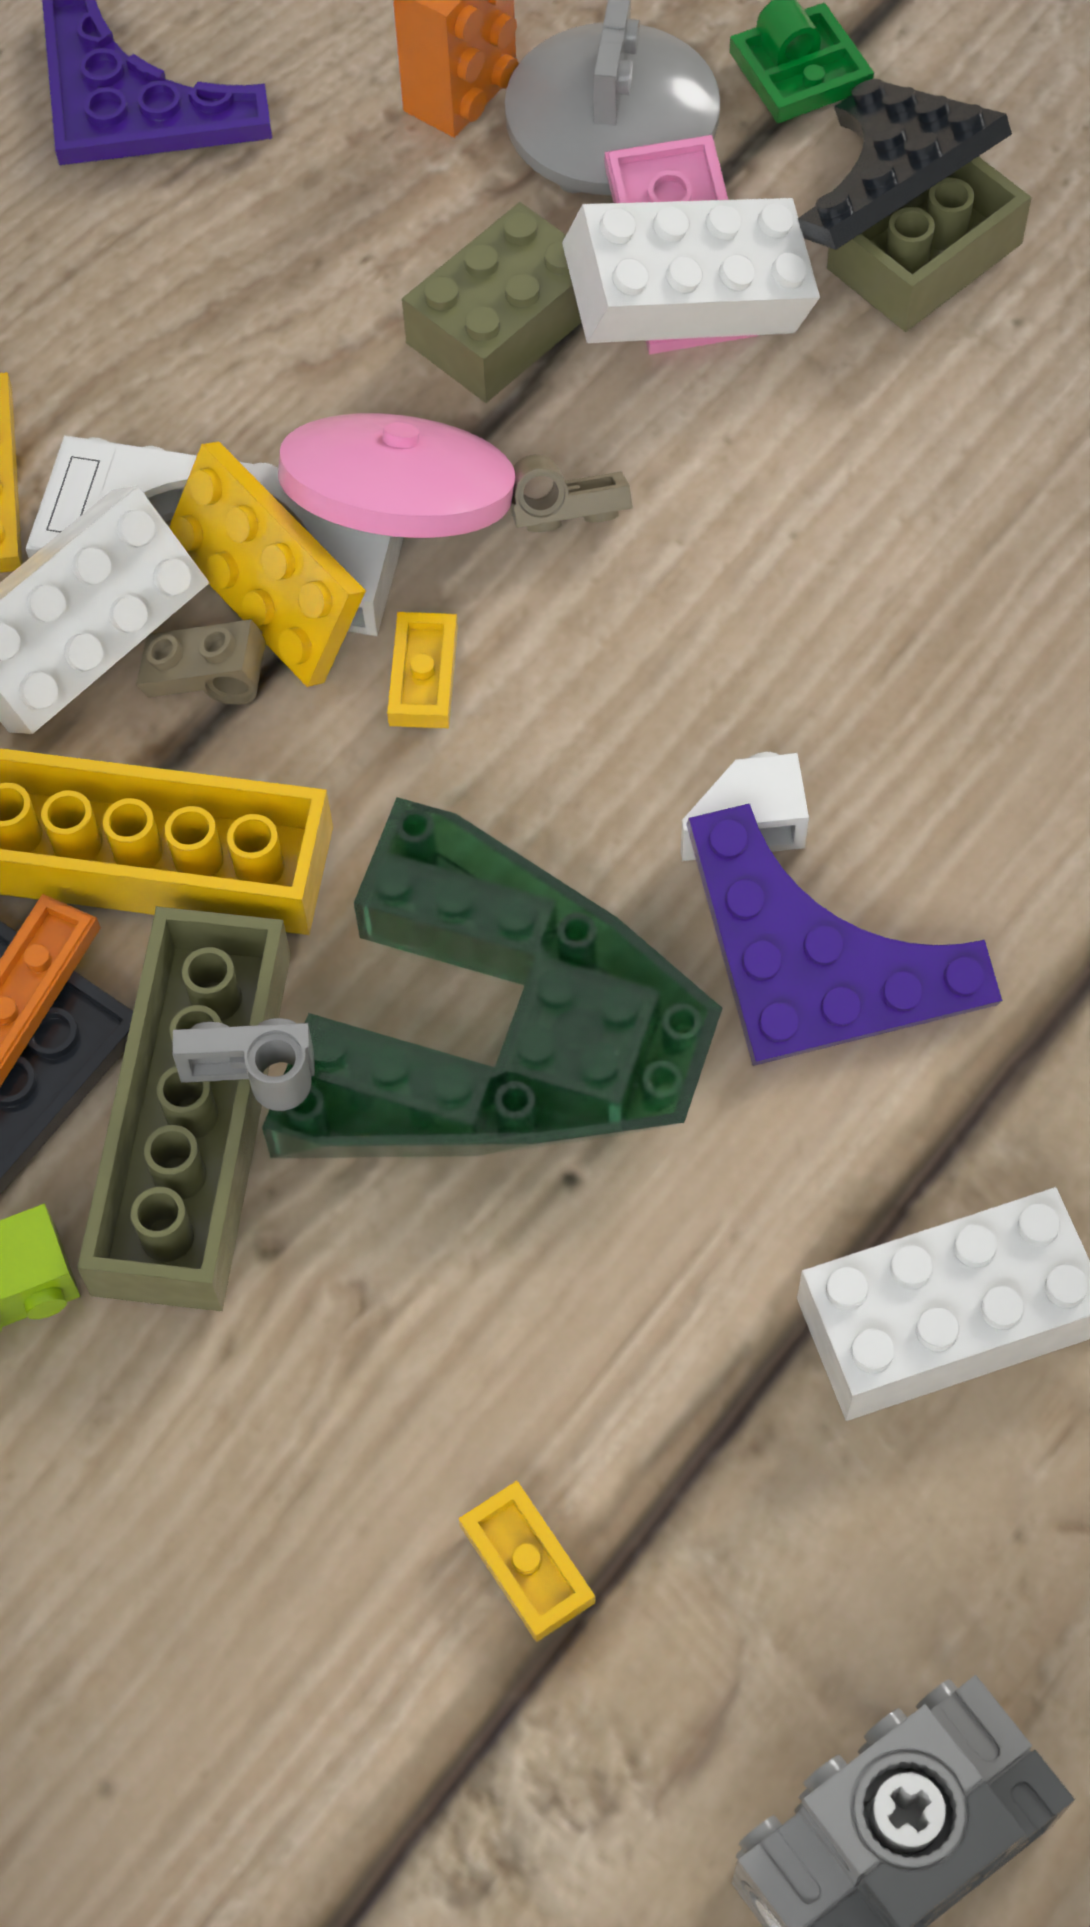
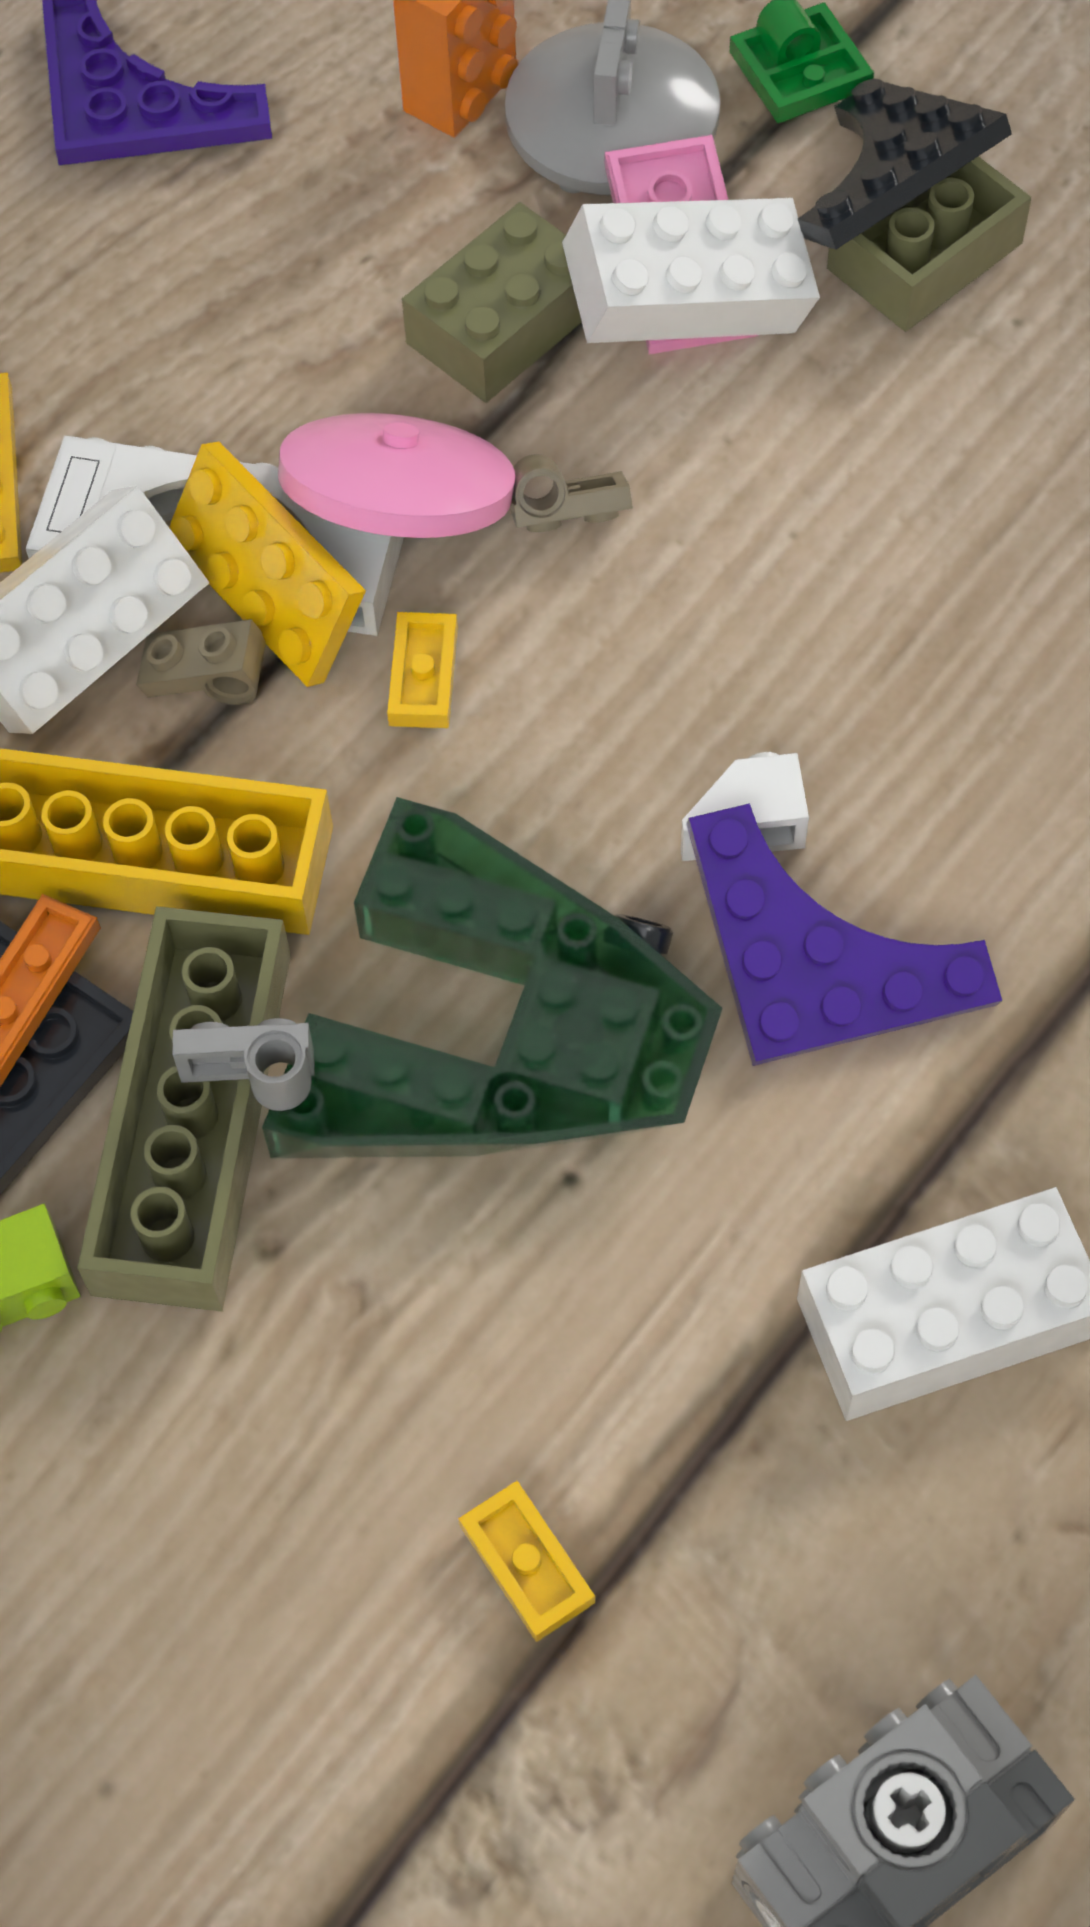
none -> black tile [606,914,673,954]

